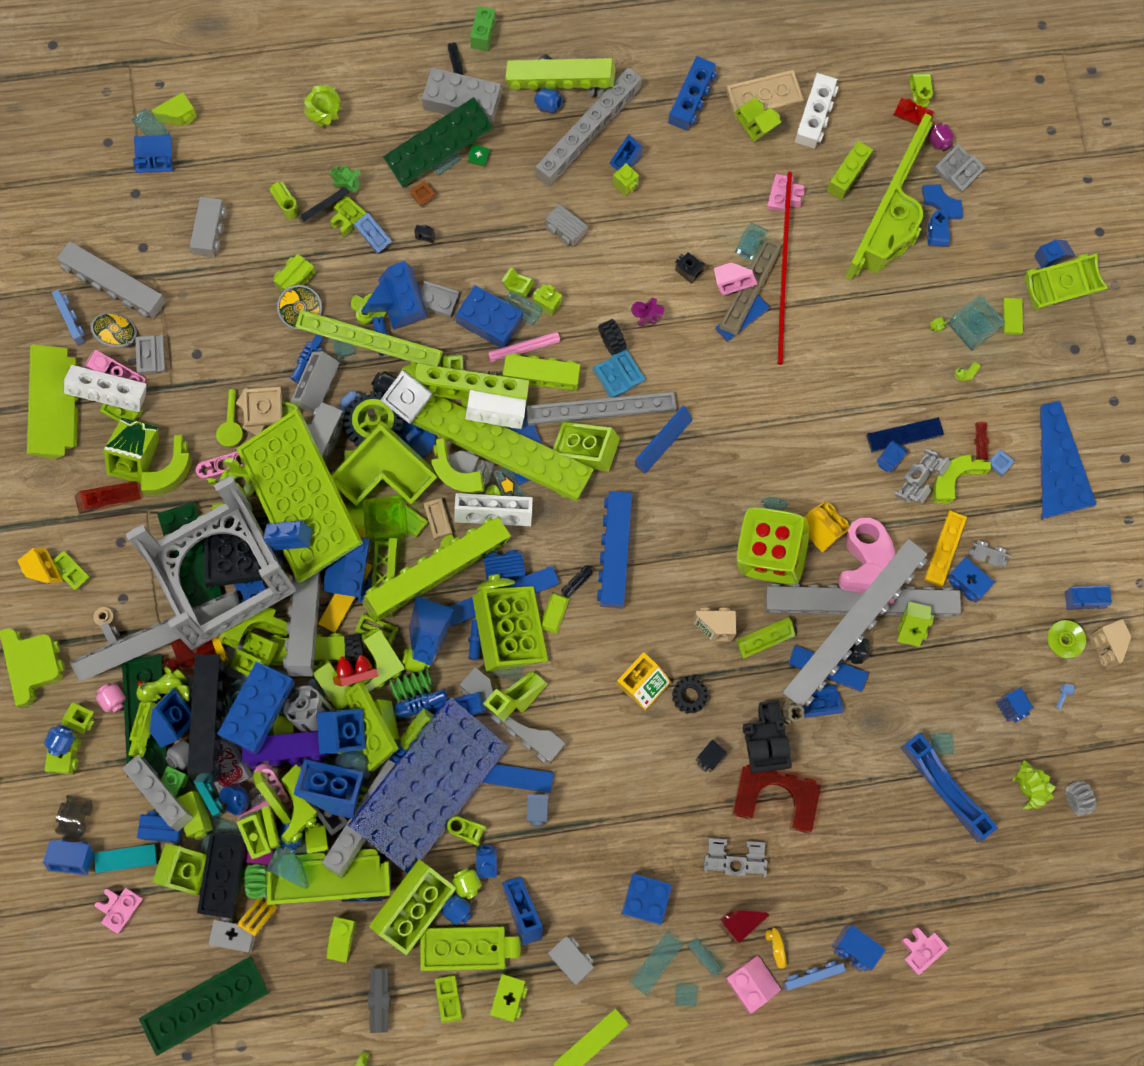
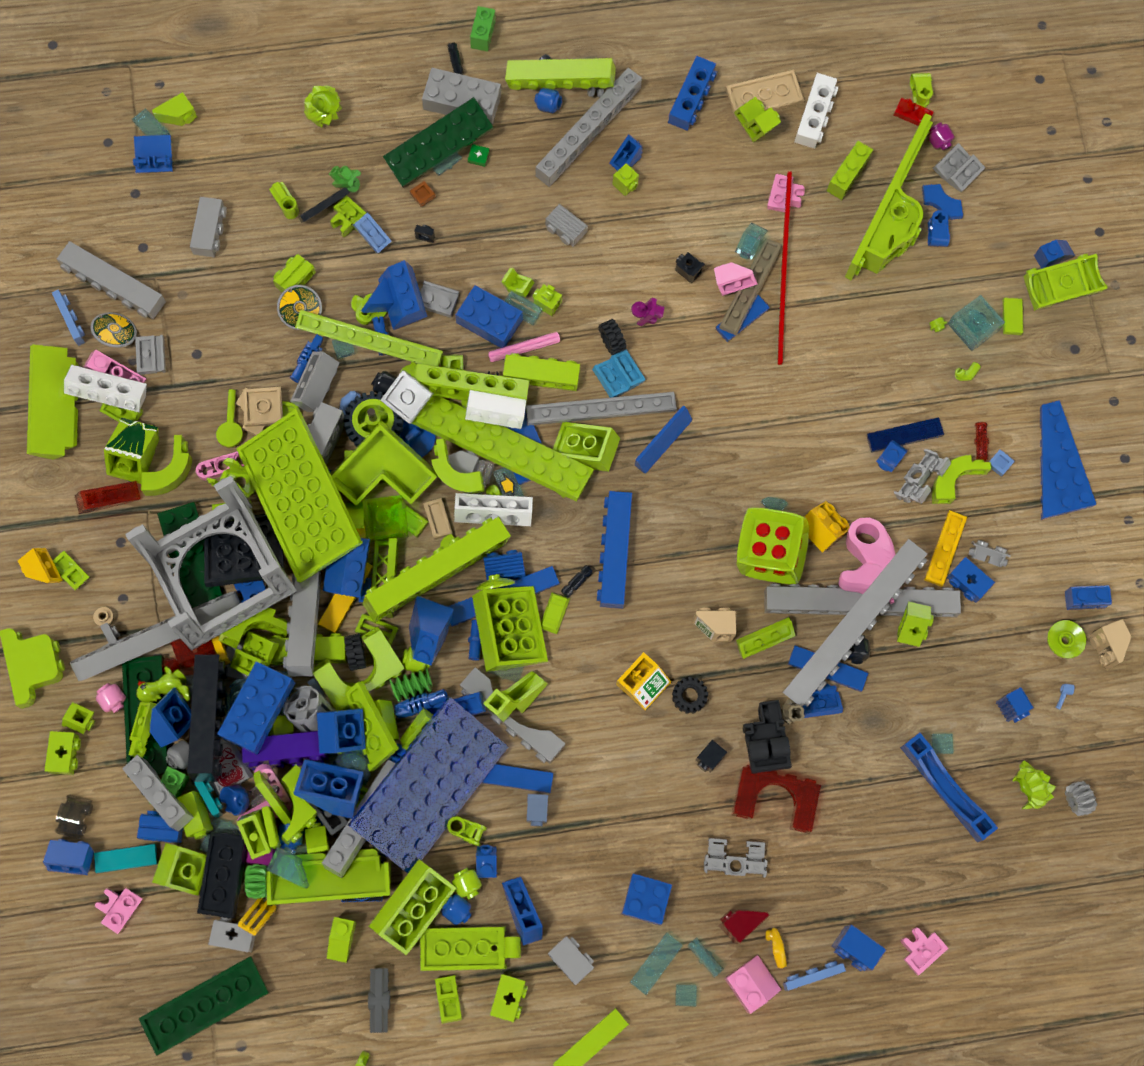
blue head [44,724,75,756] -> none
blue brick [264,520,312,550] -> none
red tile [333,655,378,687] -> none

